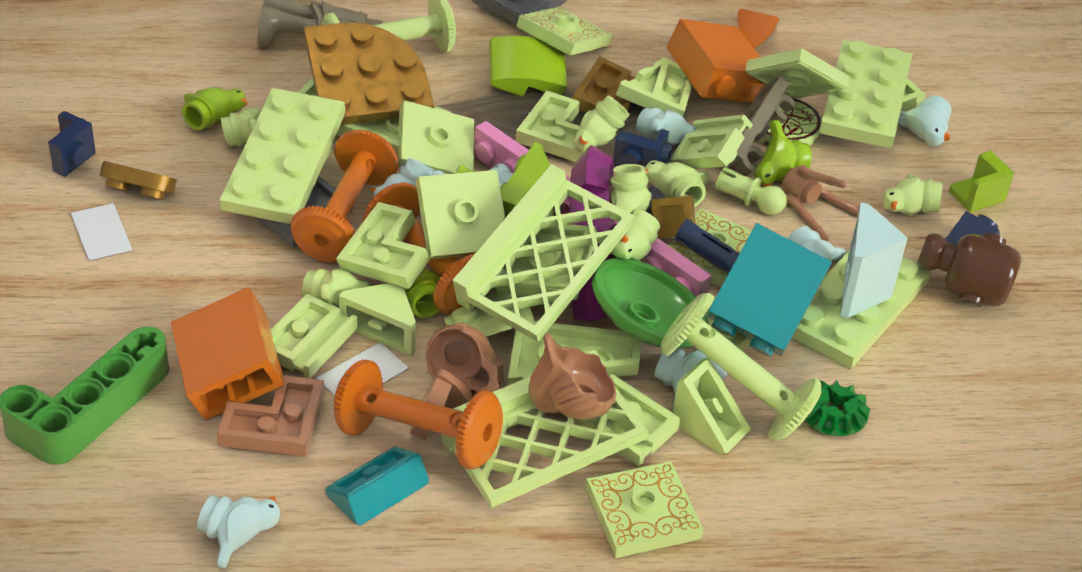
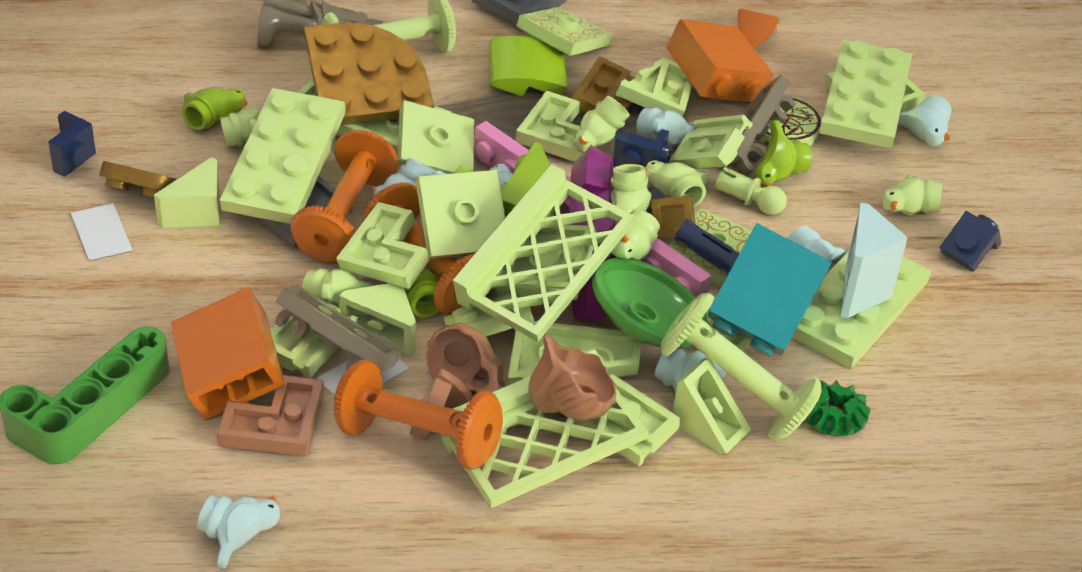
teal slope [324,446,429,525] -> none
yellowish green plate [586,461,704,558] -> none
yellowish green plate [745,48,850,99] -> none
nougat plant [782,165,859,241] -> none
reddish brown piece [917,233,1021,307] -> none
lime panel [949,151,1014,213] -> none
none -> yellowish green slope [154,157,220,228]
none -> dark tan plate [275,284,402,374]

